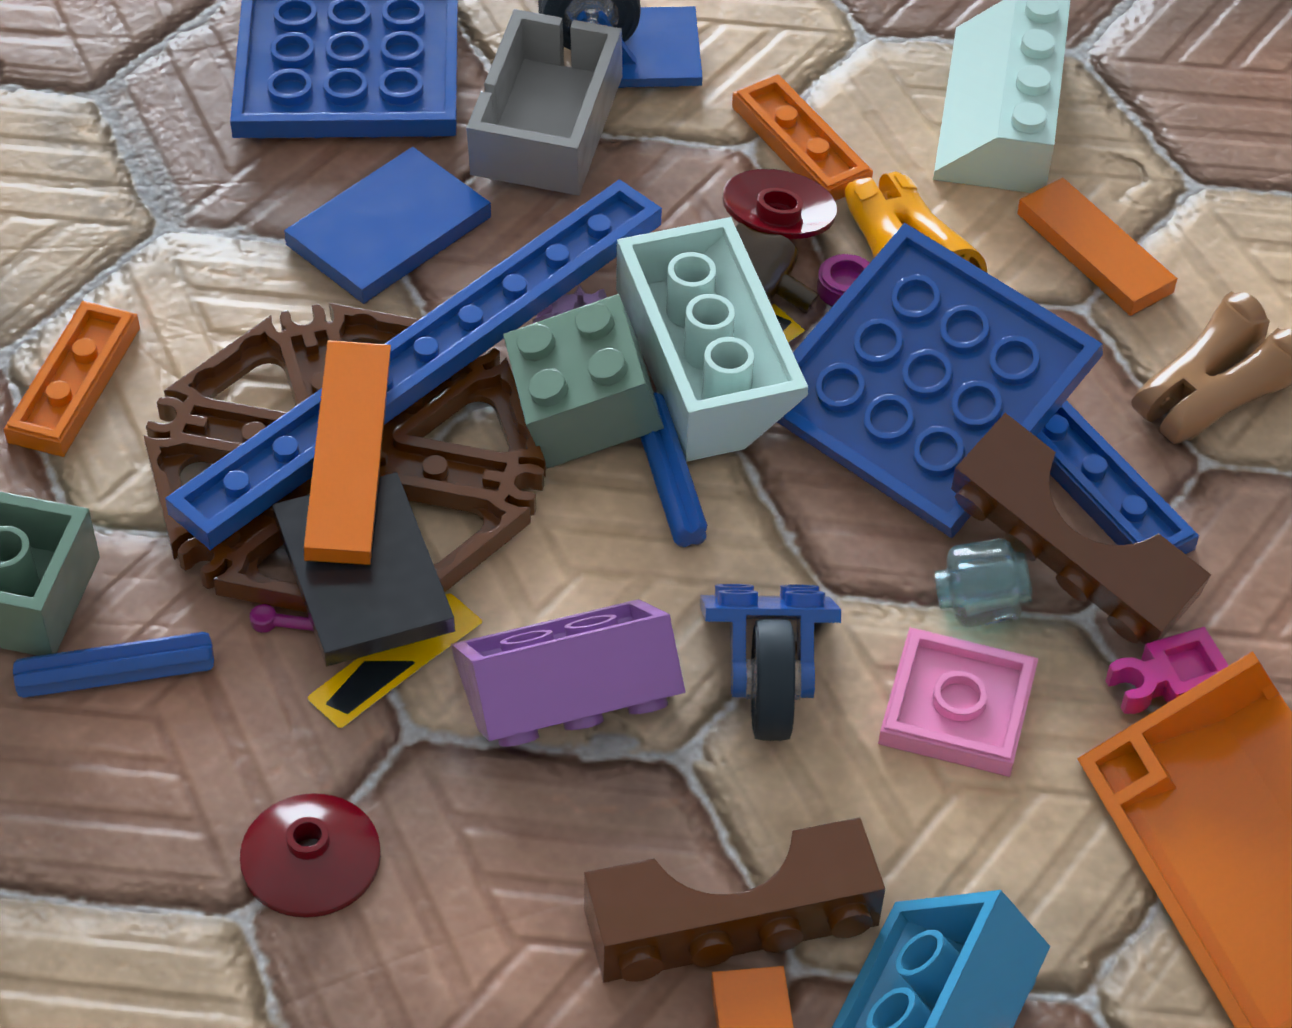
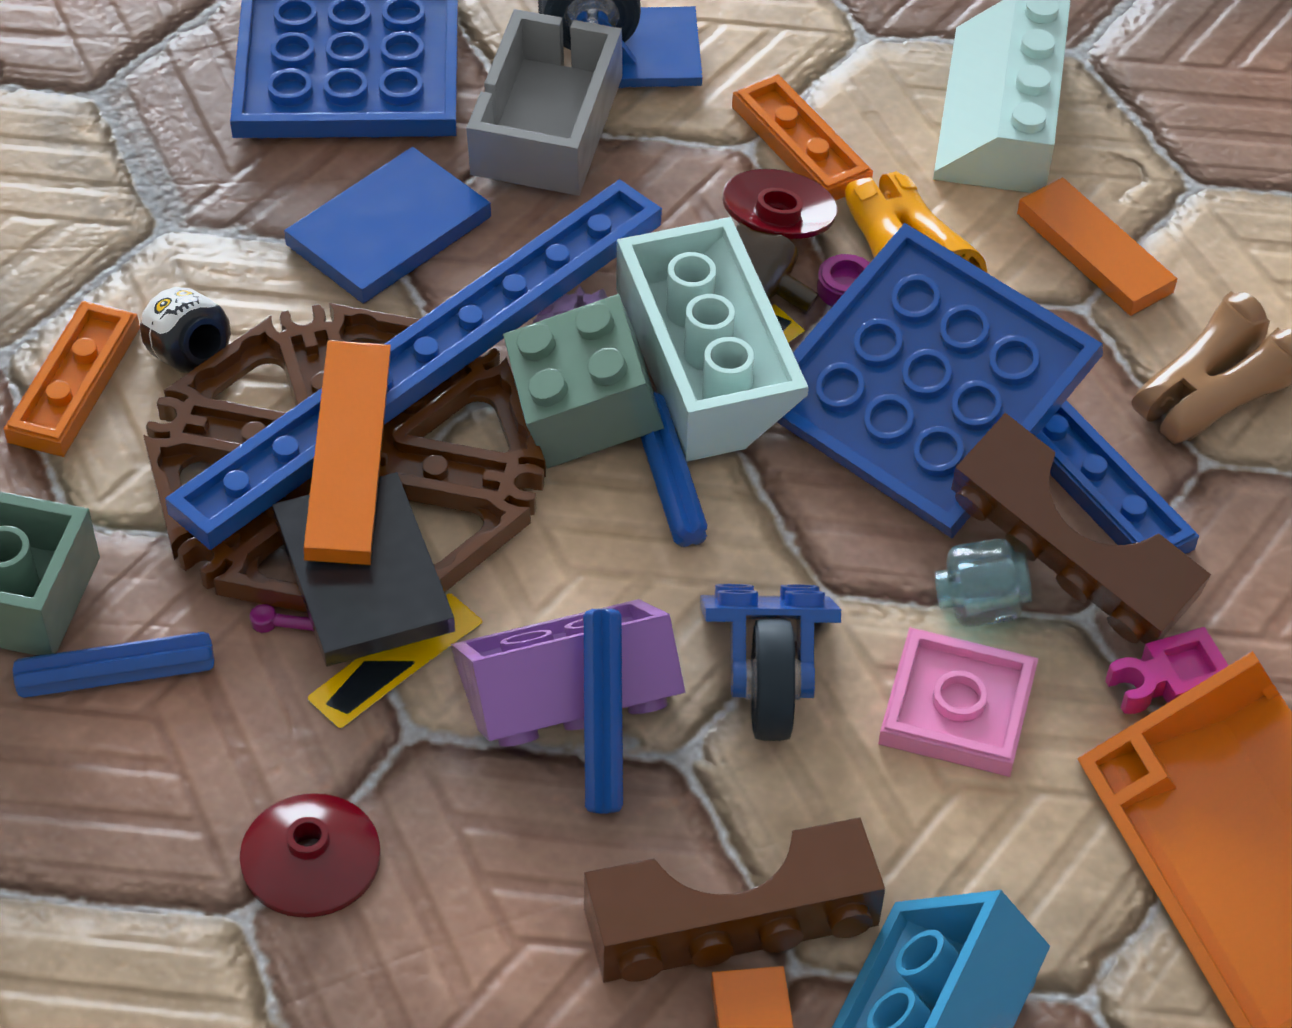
none -> black head [140,287,231,373]
none -> blue axle [583,608,623,814]

